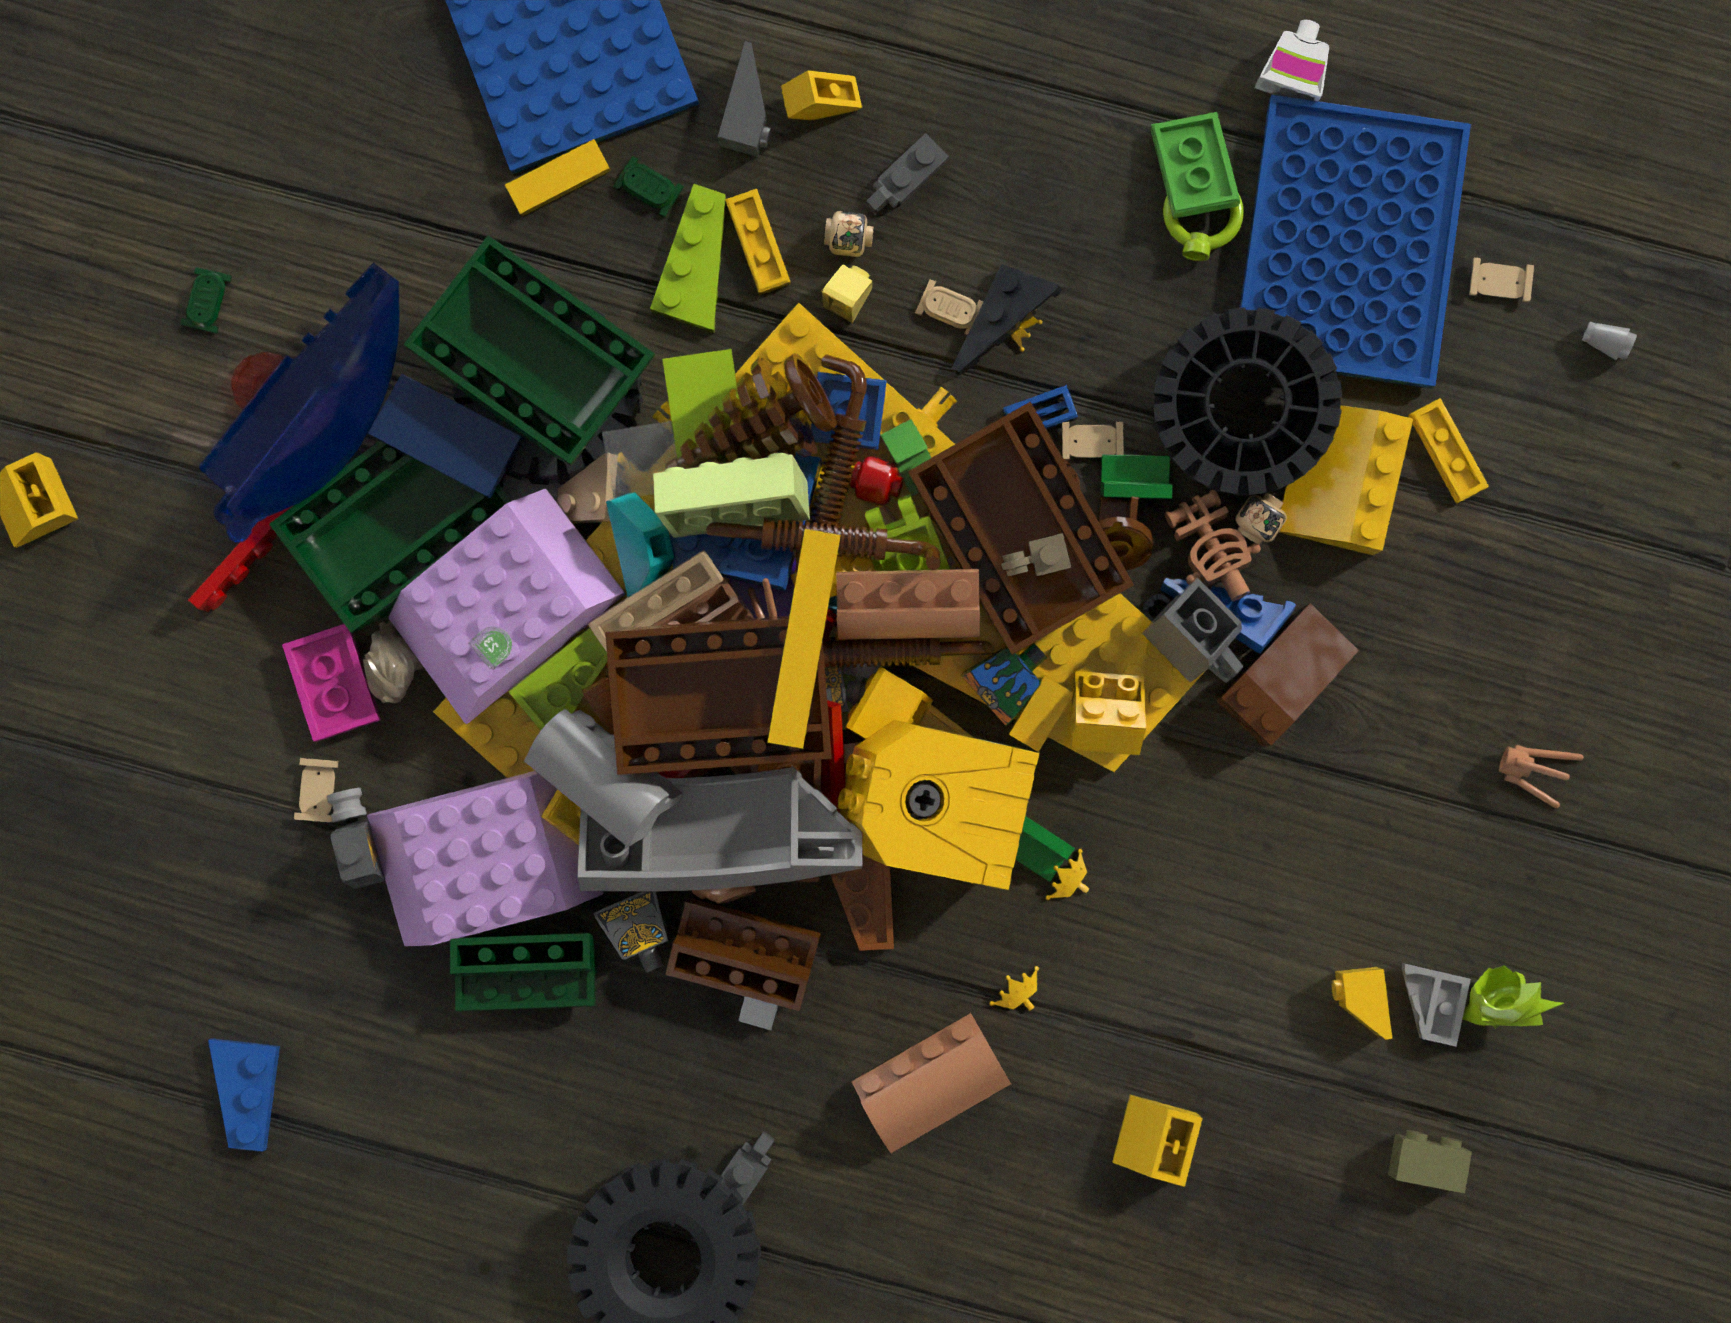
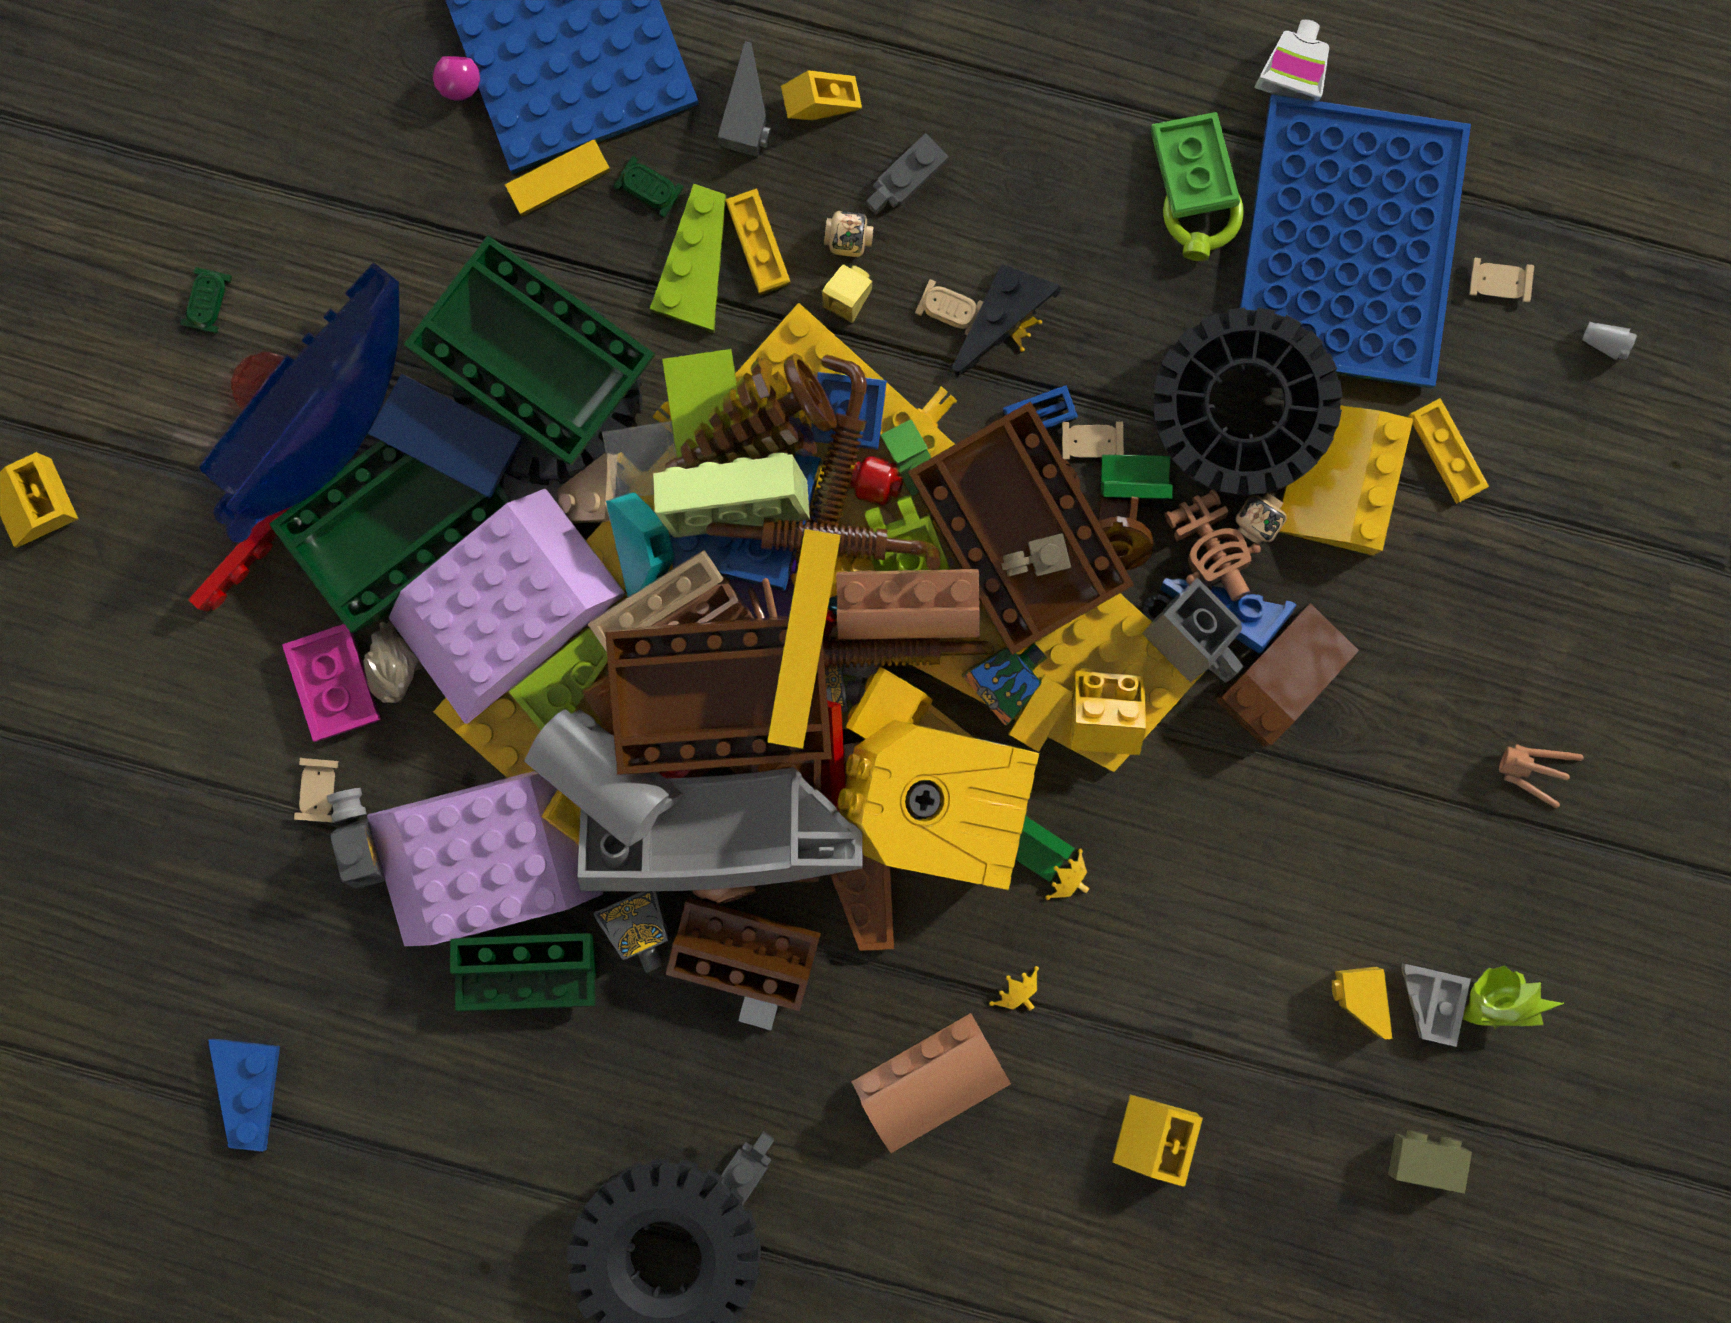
clear tile [468,626,512,670] -> none
none -> dark pink piece [433,56,480,101]

